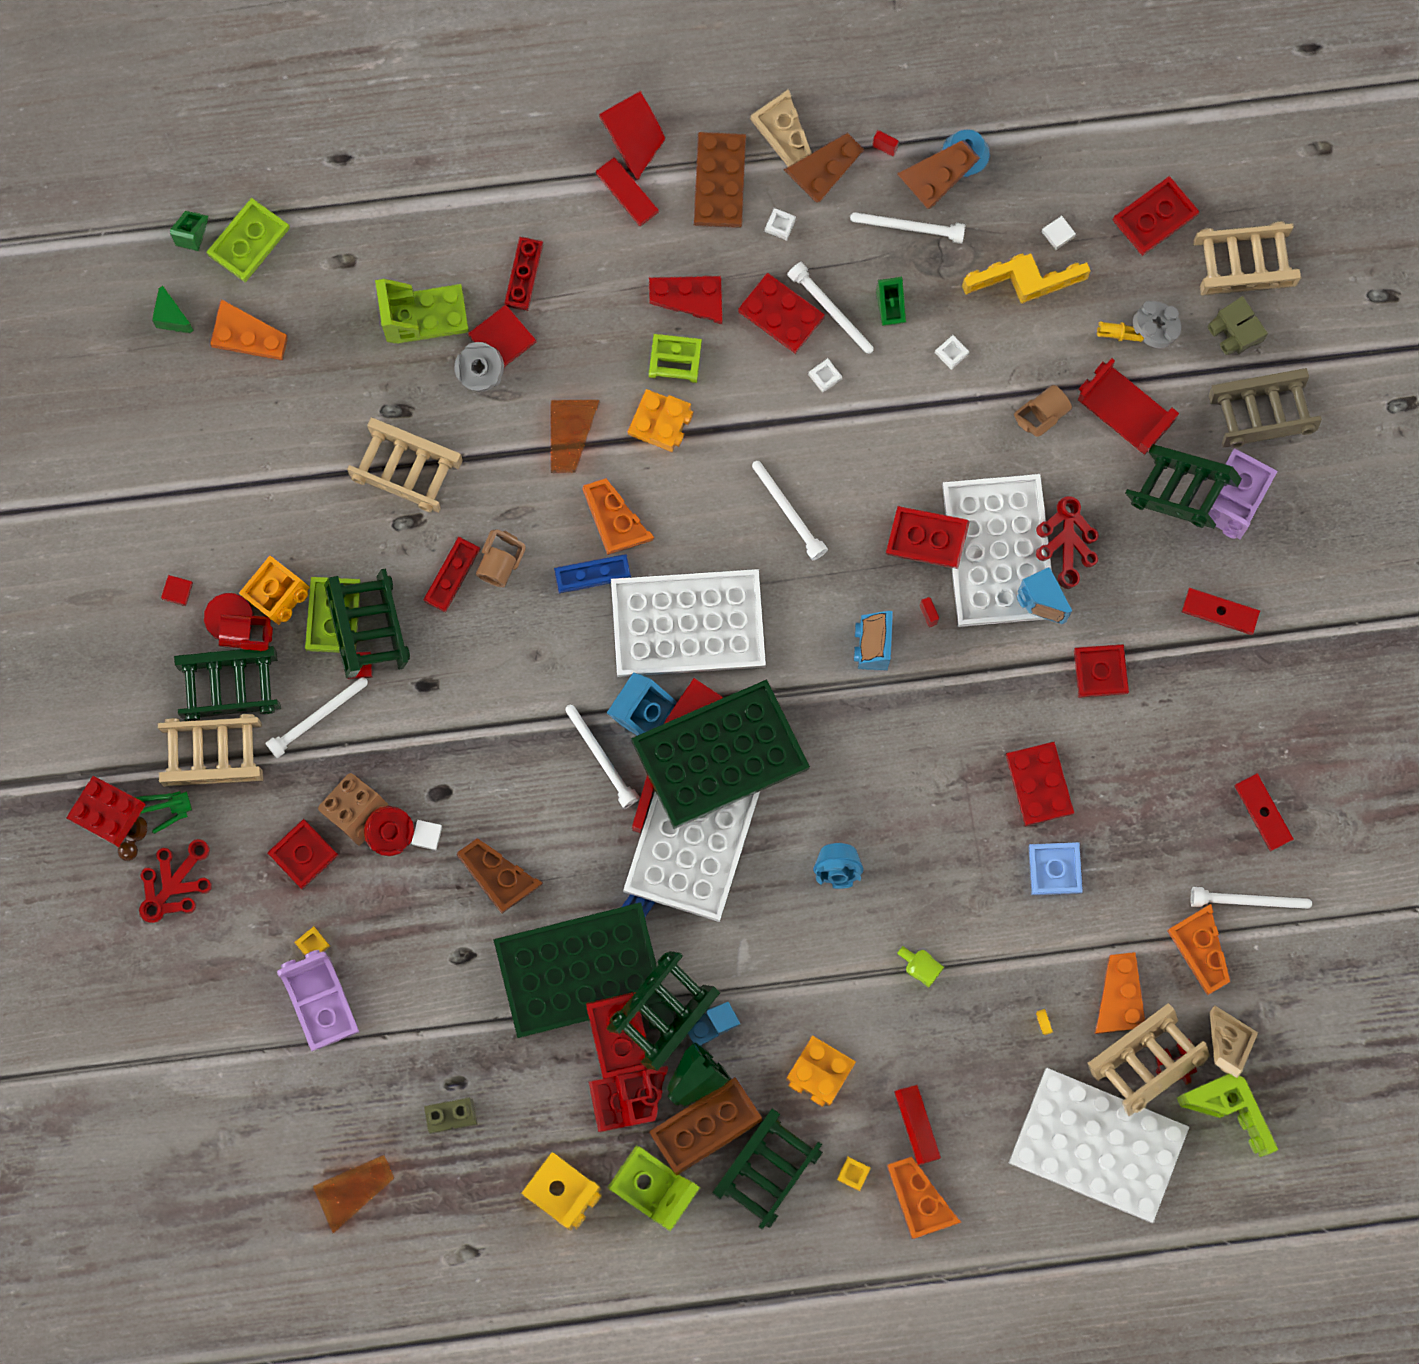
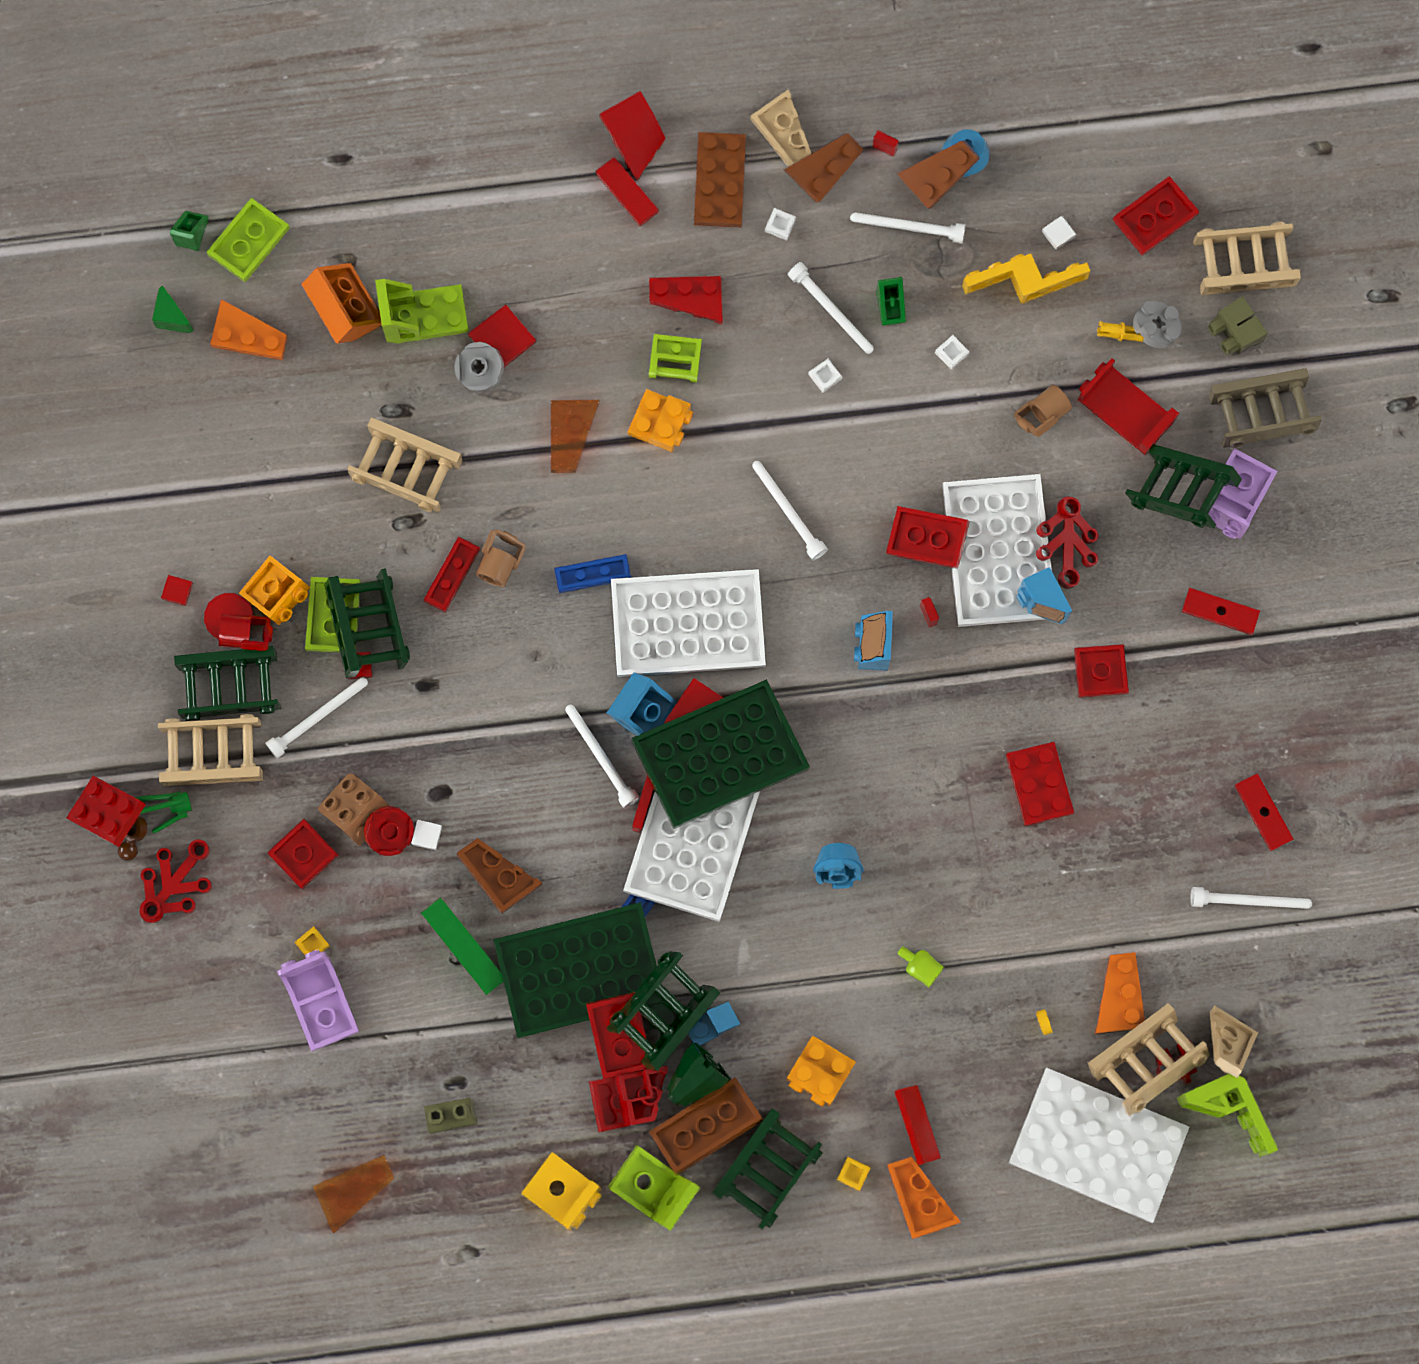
red tile [504,237,543,311] -> none
orange wing [582,478,655,555] -> none
red plate [738,273,825,354] -> none
light blue tile [1028,842,1083,895] -> none
orange wing [1167,904,1230,995] -> none
none -> orange slope [301,263,382,344]
none -> green slope [421,897,503,995]

